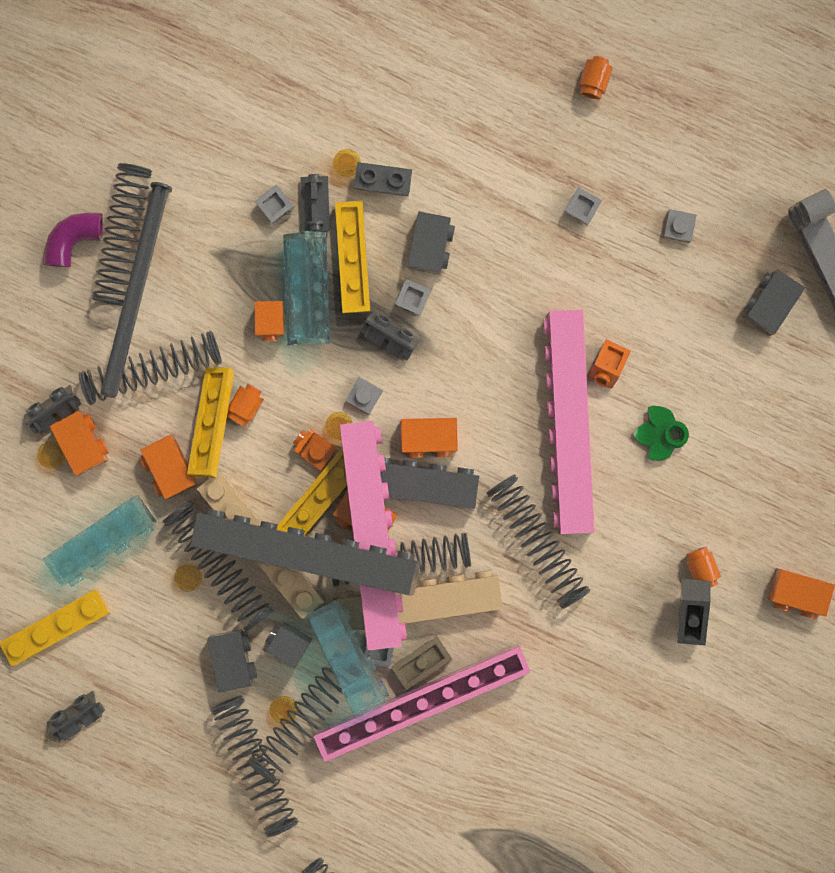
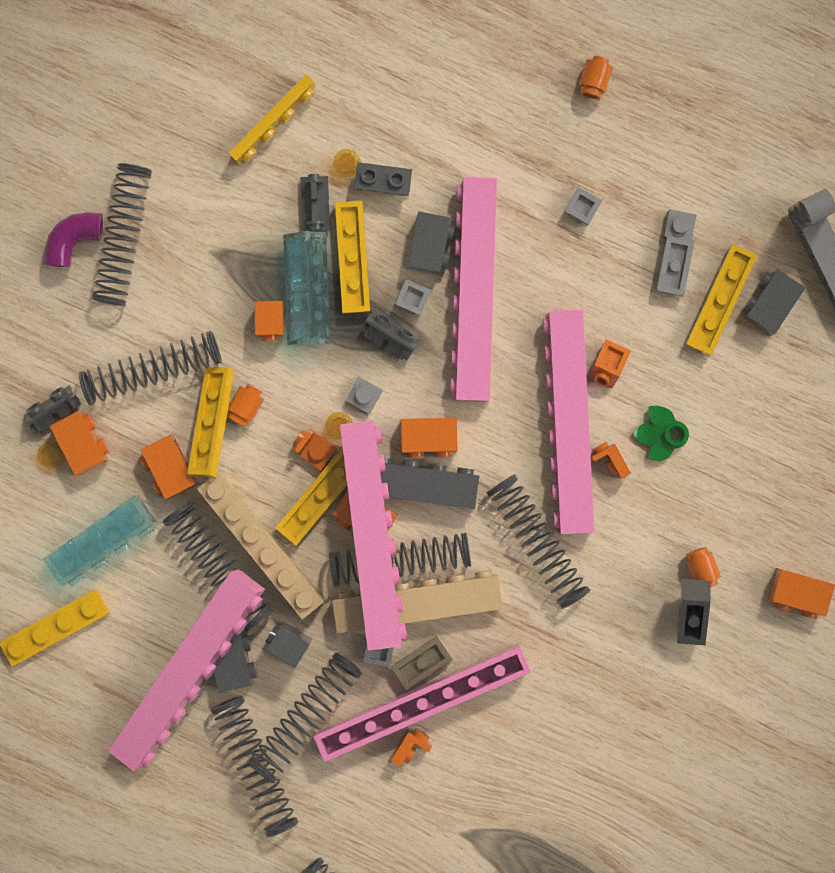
dark grey hinge [47,691,105,742] -> none
dark grey axle [101,182,172,398] -> none
clear yellow plate [174,564,202,592] -> none
dark grey brick [190,509,421,596] -> none
light grey plate [255,184,294,224] -> none
clear yellow plate [270,696,298,724] -> none
clear light blue brick [306,600,389,719] -> none
none -> bright pink brick [108,569,265,772]
none -> yellow plate [228,74,315,165]
none -> orange bracket [390,729,432,767]
none -> bright pink brick [450,177,497,402]
none -> orange bracket [591,442,631,479]
none -> light grey plate [656,236,694,297]
none -> yellow plate [685,244,758,356]

